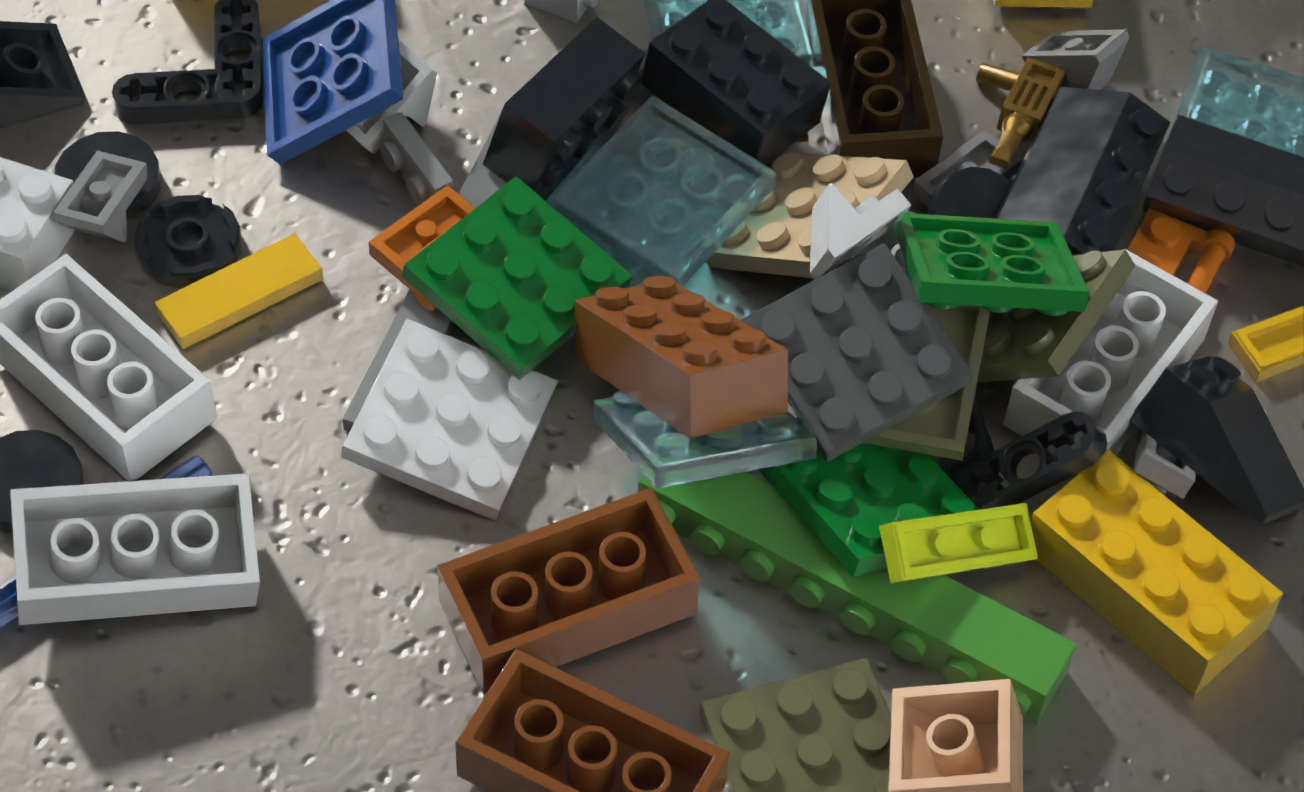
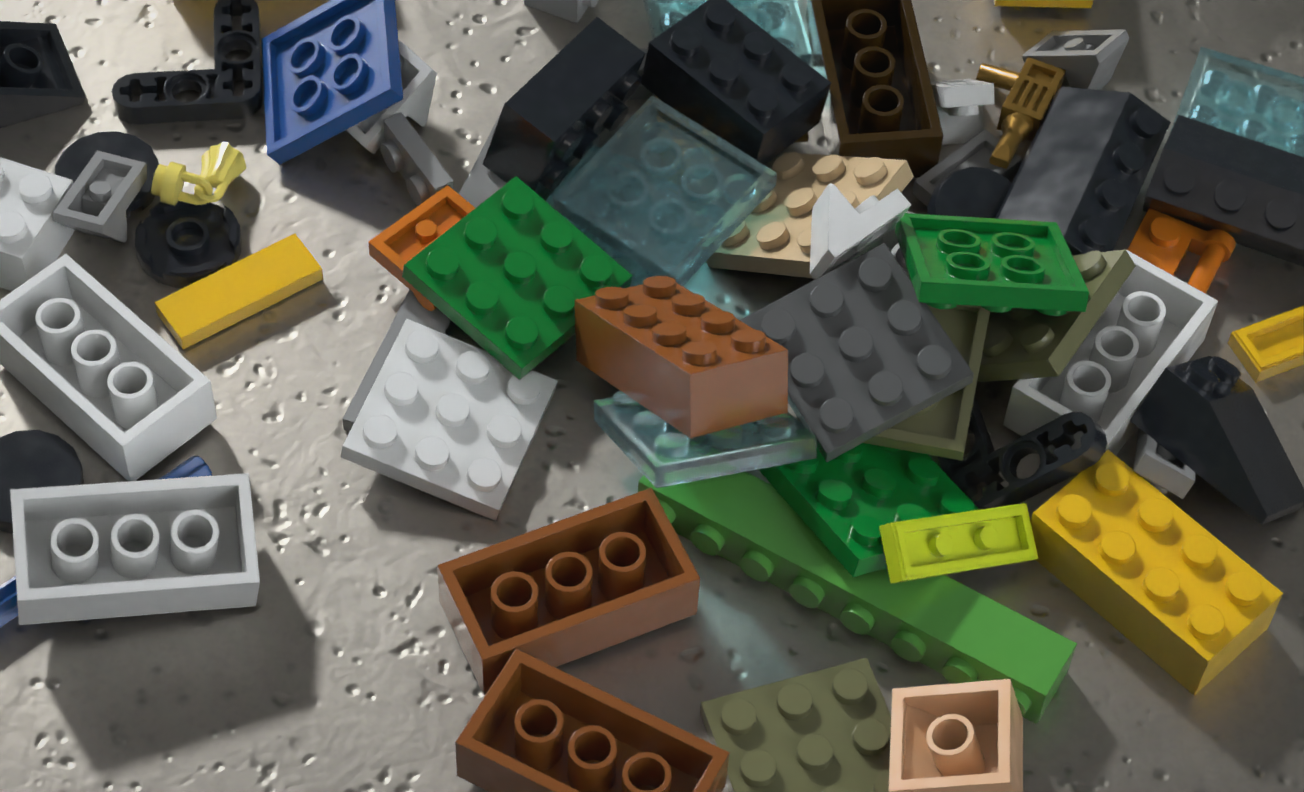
none -> light yellow piece [151,142,246,206]
none -> white slope [931,79,995,145]

